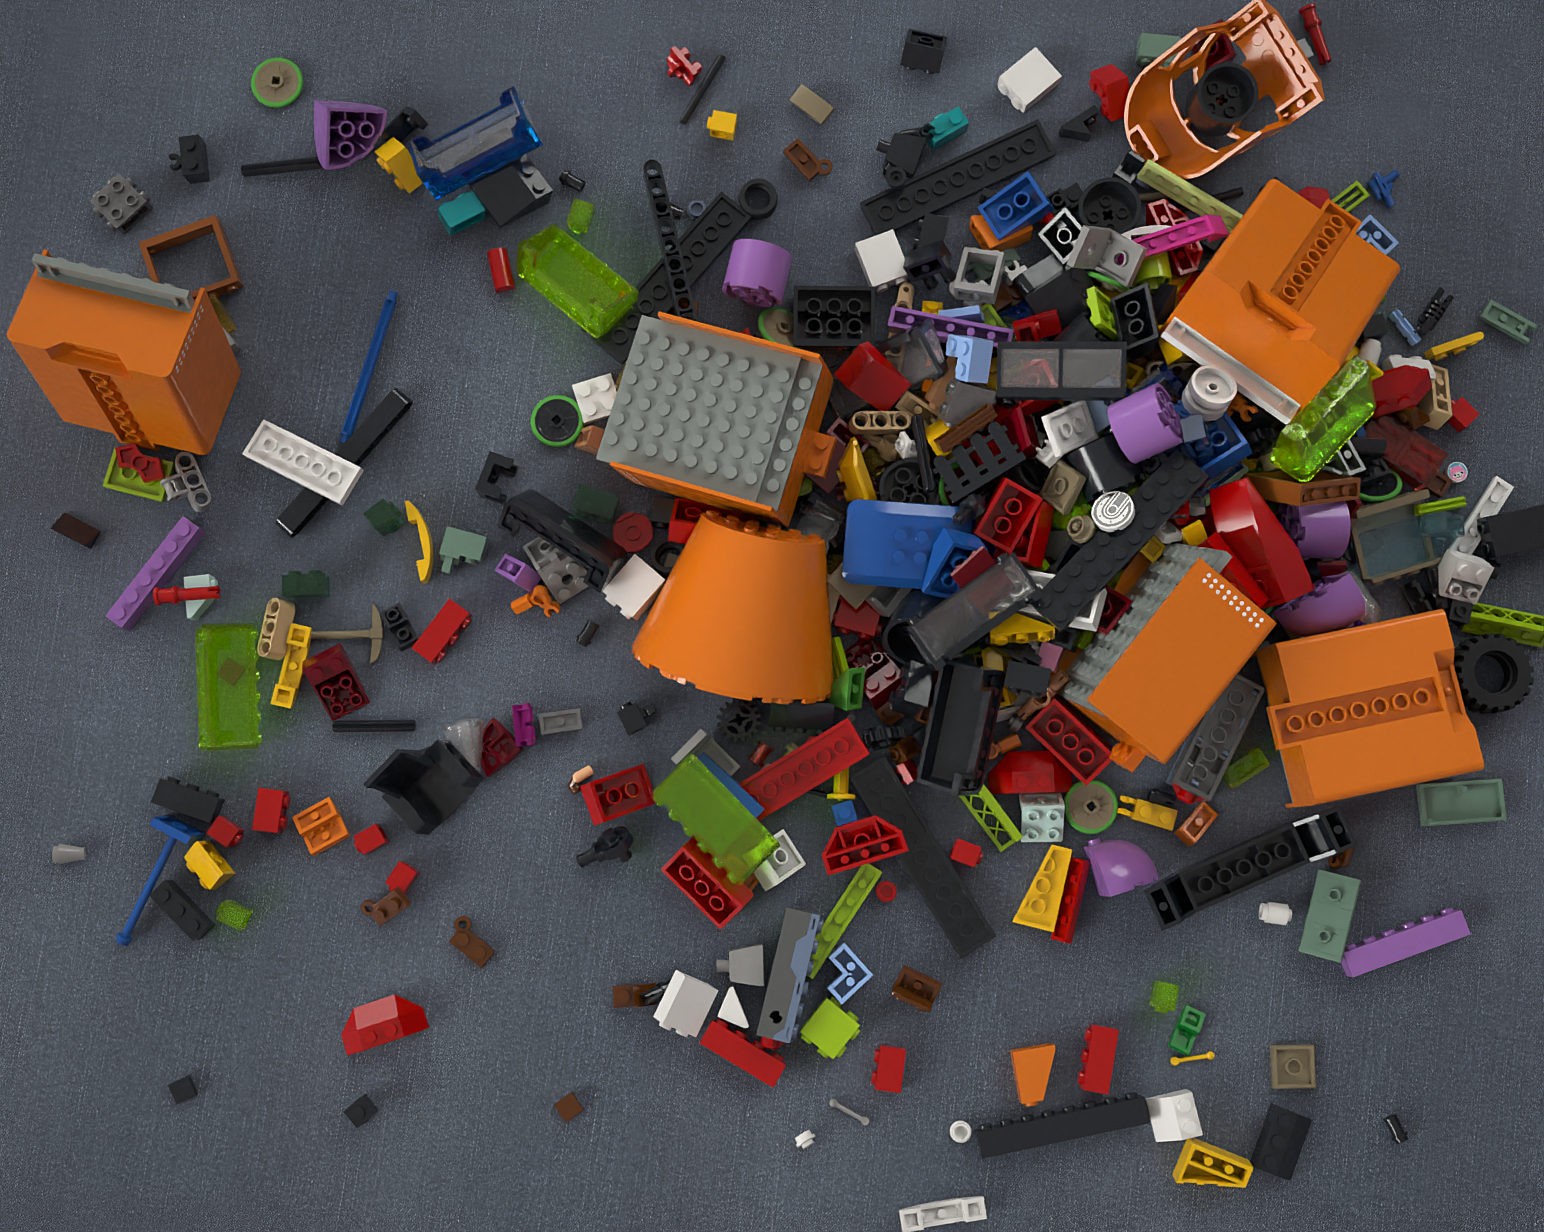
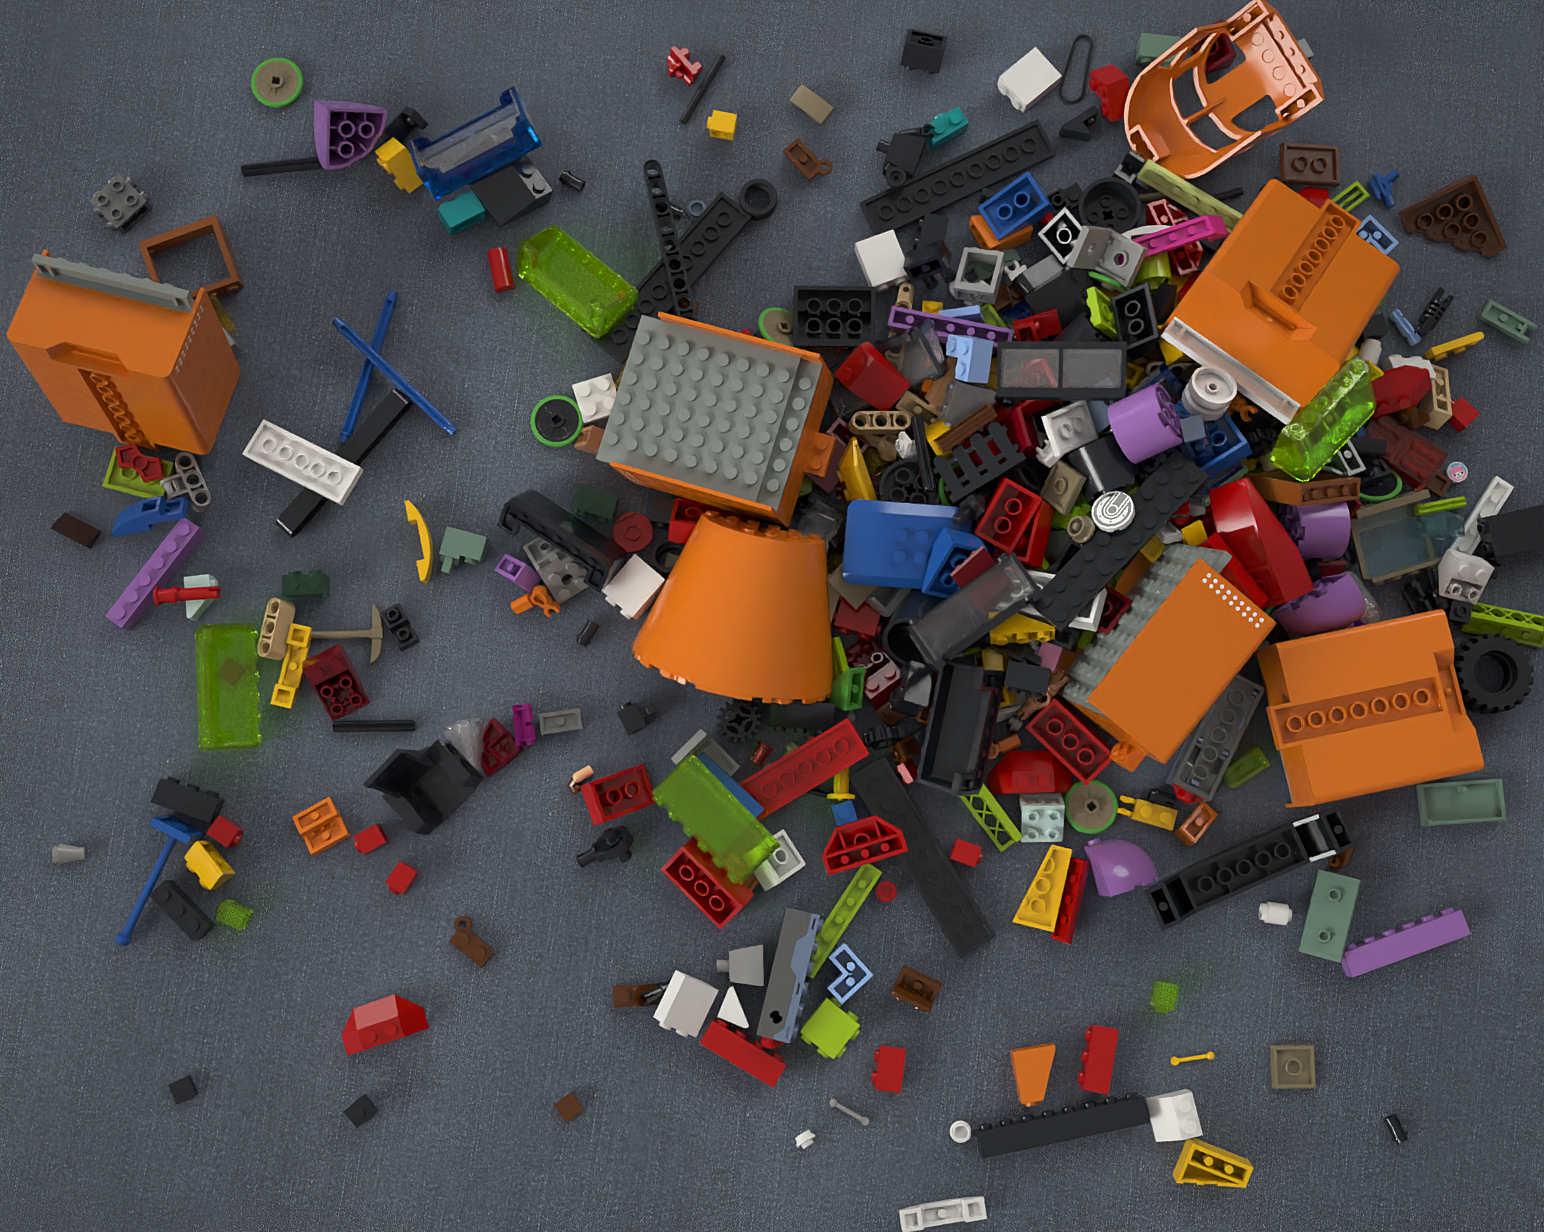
black brick [168,134,210,184] -> none
red brick [252,788,291,833] -> none
reddish brown hinge [361,887,412,926] -> none
clear green brick [363,498,403,536] -> none
red brick [412,598,472,665] -> none
black panel [475,451,518,505] -> none
clear neon green brick [567,198,595,233] -> none
medium lavender brick [722,239,793,308] -> none
green slope [1168,1005,1206,1056] -> none
black brick [1186,62,1259,137] -> none
black slope [1250,1103,1312,1181] -> none
red pin [1299,3,1332,66] -> none
none -> blue slope [112,495,189,537]
none -> blue piece [332,317,457,436]
none -> black piece [1059,34,1093,104]
none -> reddish brown tile [1279,142,1340,187]
none -> reddish brown slope [1398,174,1507,257]

